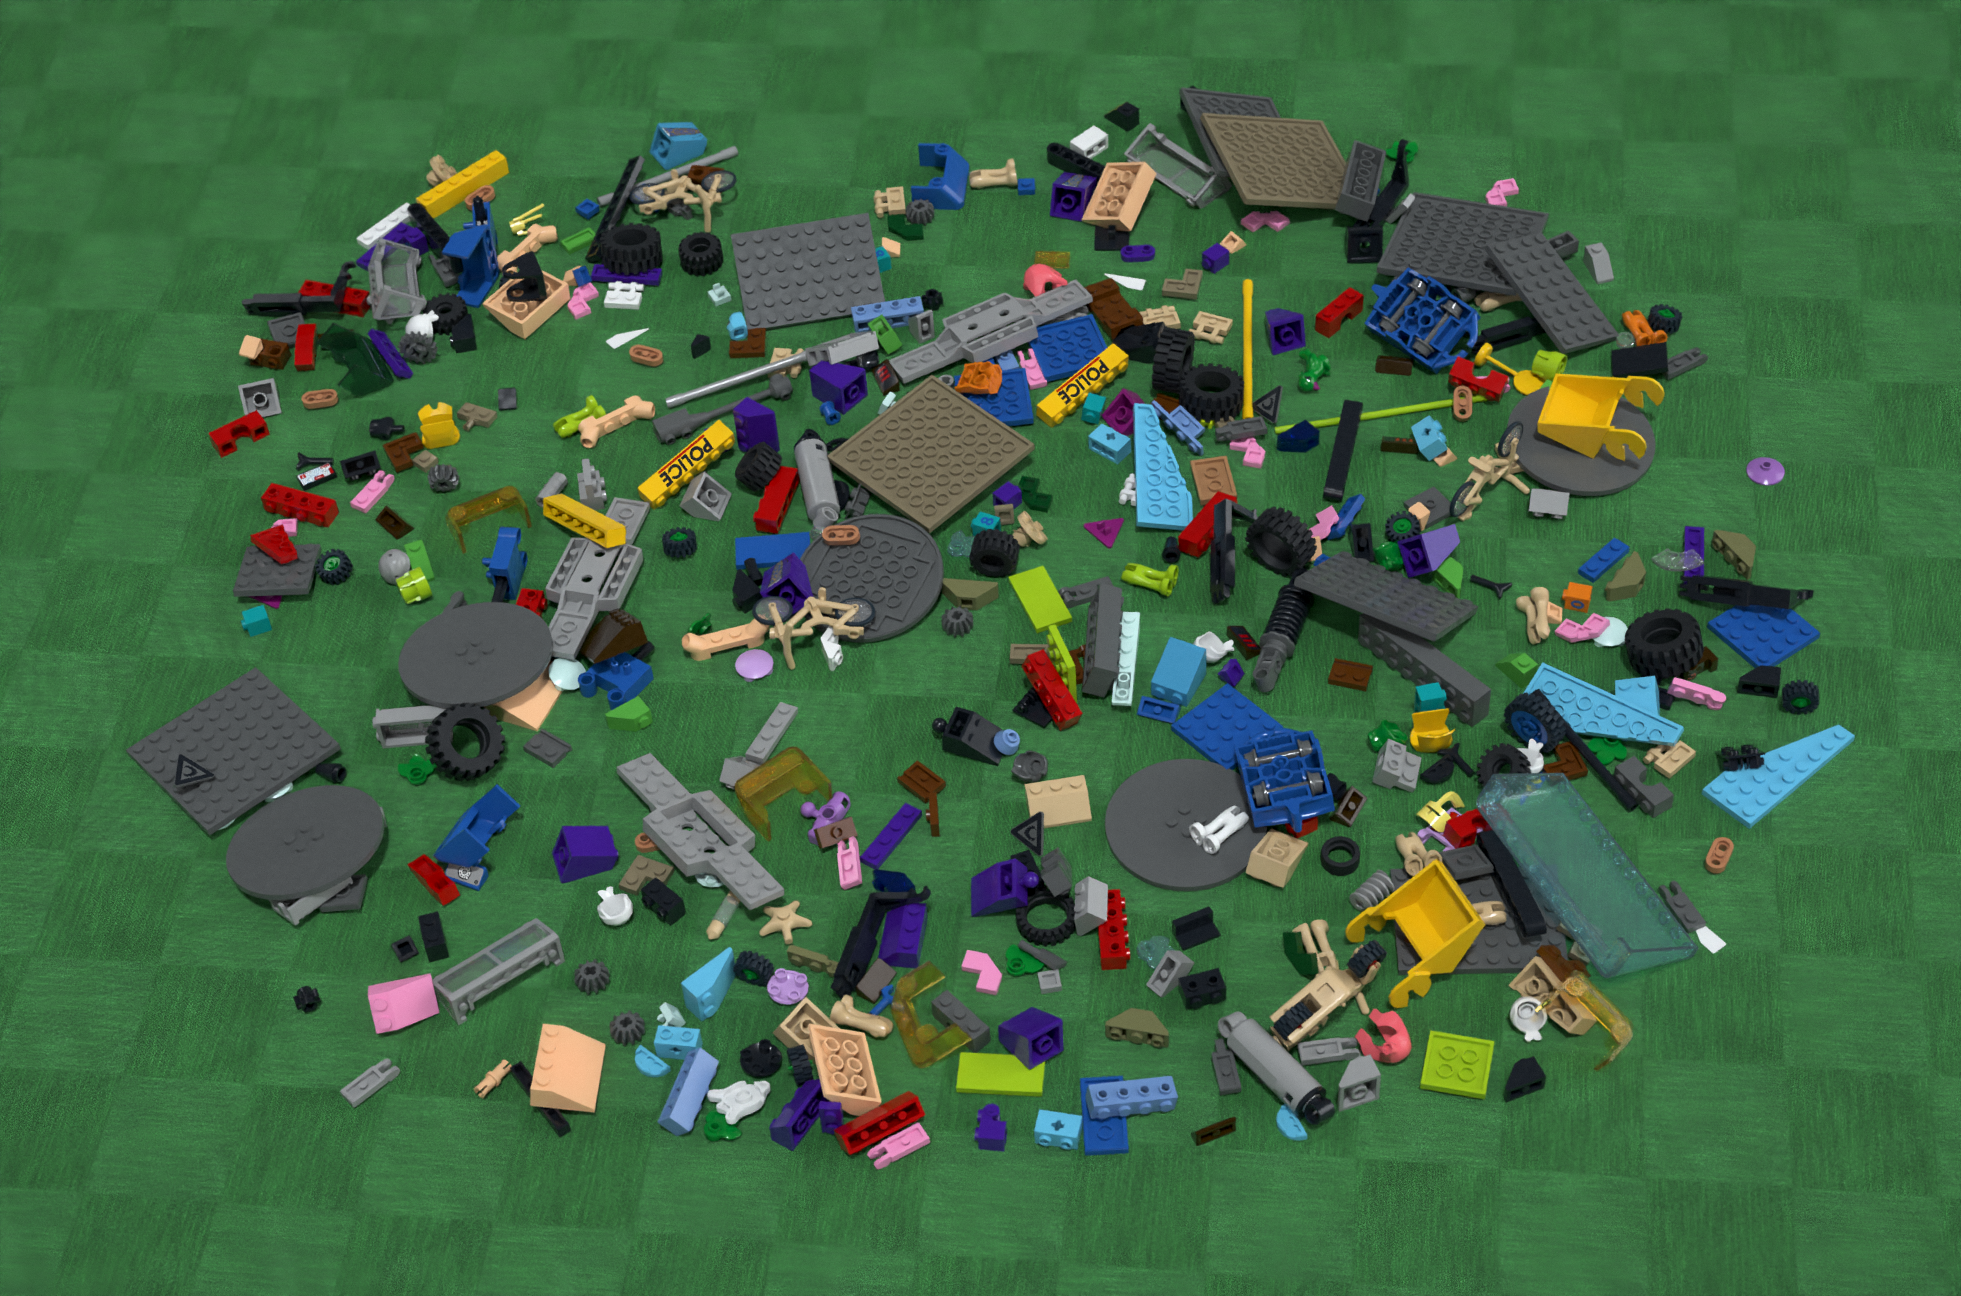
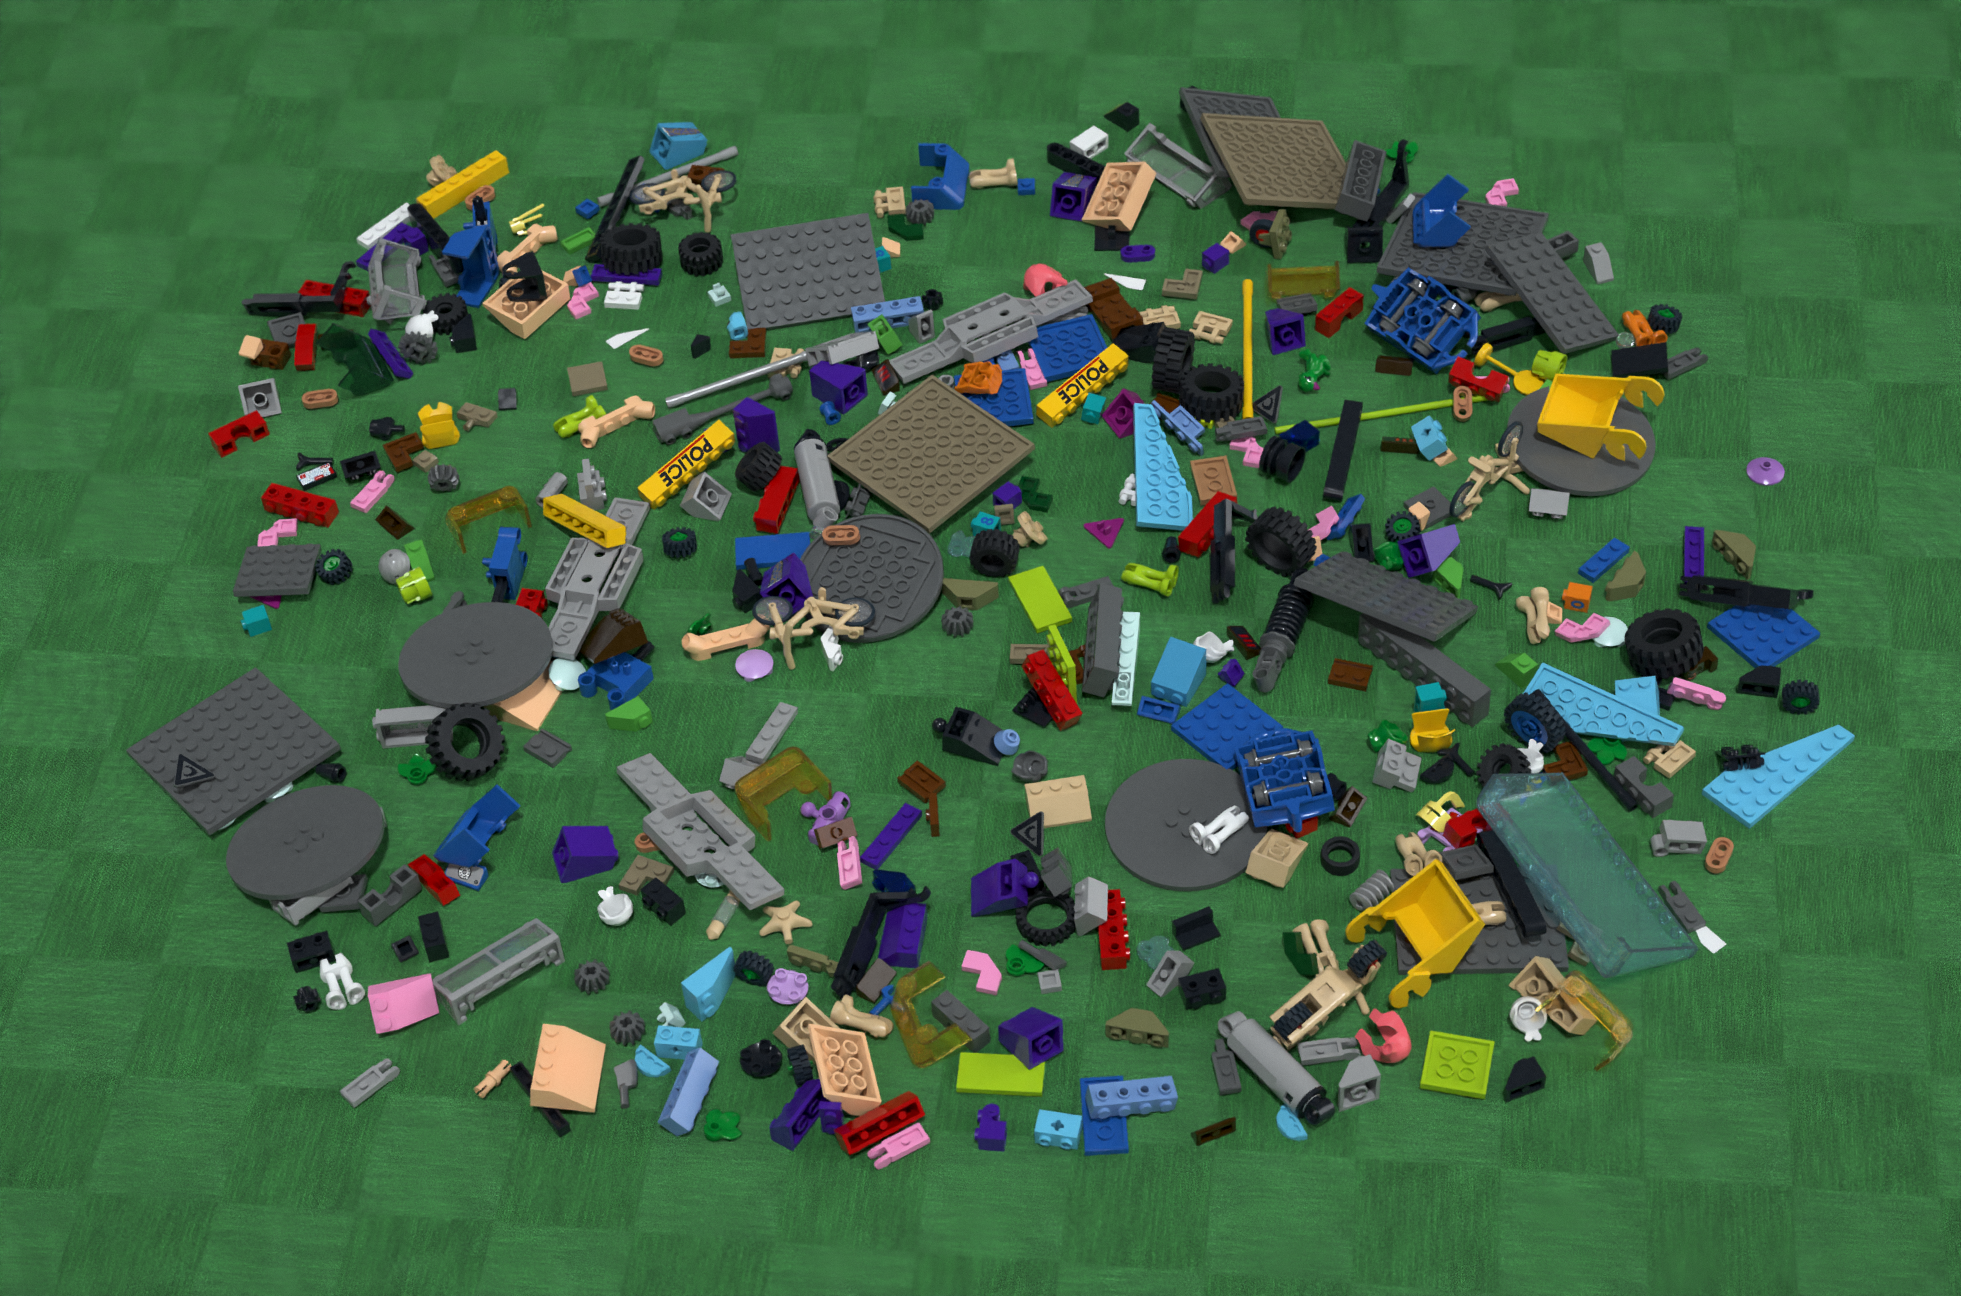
red wing [250,524,297,564] -> none
white tile [707,1081,771,1124] -> none
clear yellow plate [1034,251,1070,269] -> none
medium azure brick [1088,424,1131,464] -> none
reddish brown plate [1536,945,1591,982] -> none
clear tile [1651,548,1704,572] -> none
none -> black brick [287,931,336,973]
none -> white piece [320,953,365,1010]
none -> dark grey arch [358,864,422,926]
none -> dark tan tile [567,361,608,396]
none -> dark grey piece [614,1059,638,1109]
none -> olive plate [1249,209,1292,259]
none -> black wheel [1259,435,1306,483]
none -> clear yellow windscreen [1265,261,1340,300]
none -> dark grey plate [1276,293,1318,314]
none -> blue windscreen [1413,174,1471,247]
none -> light grey hinge [1650,820,1707,857]

